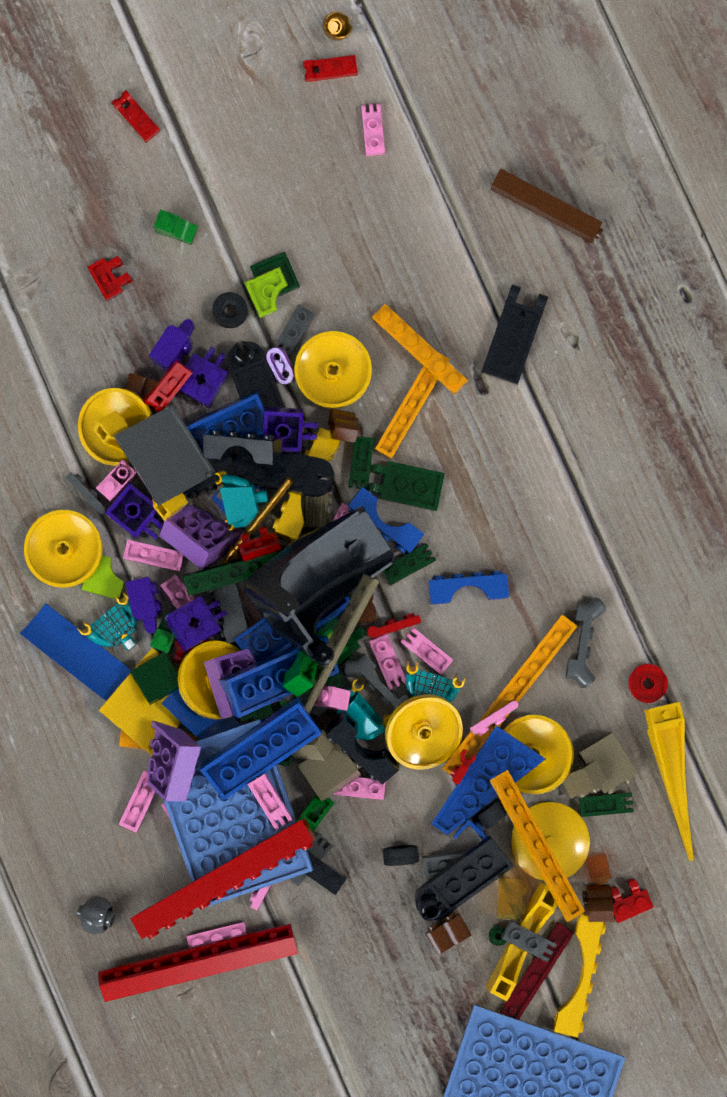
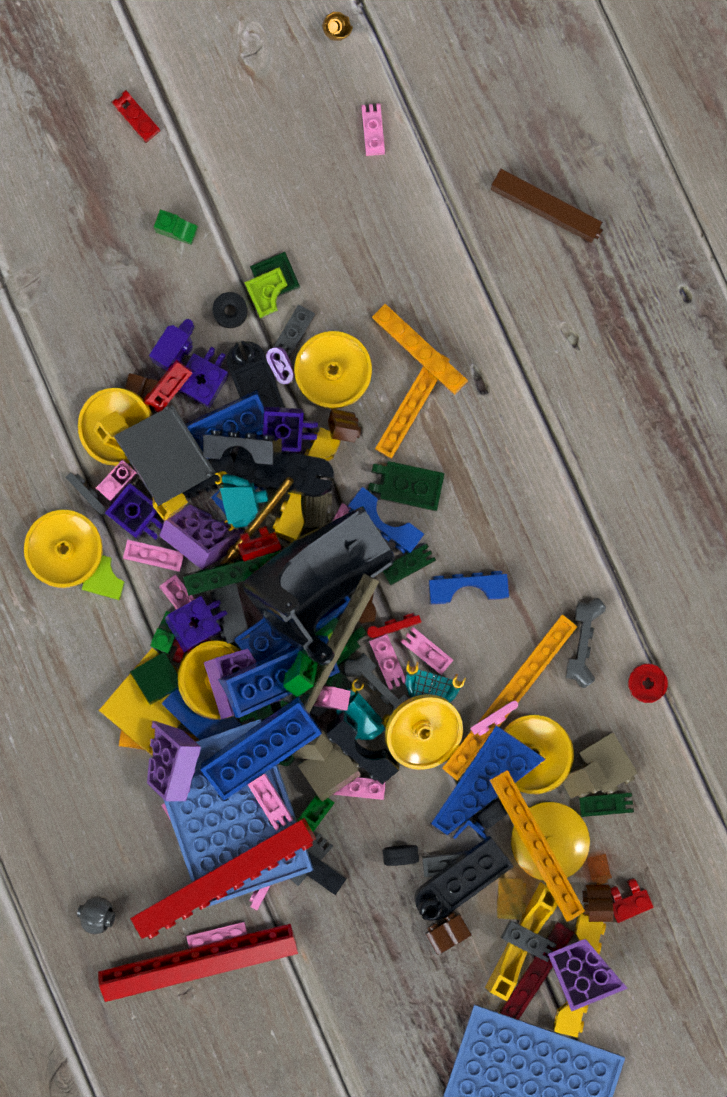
blue arch [20,604,132,701] -> none
teal torso [77,591,137,651] -> none
red plate [87,256,133,301] -> none
bright pink plate [119,770,156,833] -> none
dark purple hinge [126,577,163,634] -> none
red plate [303,55,358,82] -> none
dark green hinge [348,436,374,490] -> none
red plate [449,749,476,785] -> none
black hinge [481,284,548,385] -> none
dark green plate [488,926,507,946] -> none
yellow plate [644,702,694,861] -> none
none -> medium lavender wedge [548,939,628,1011]

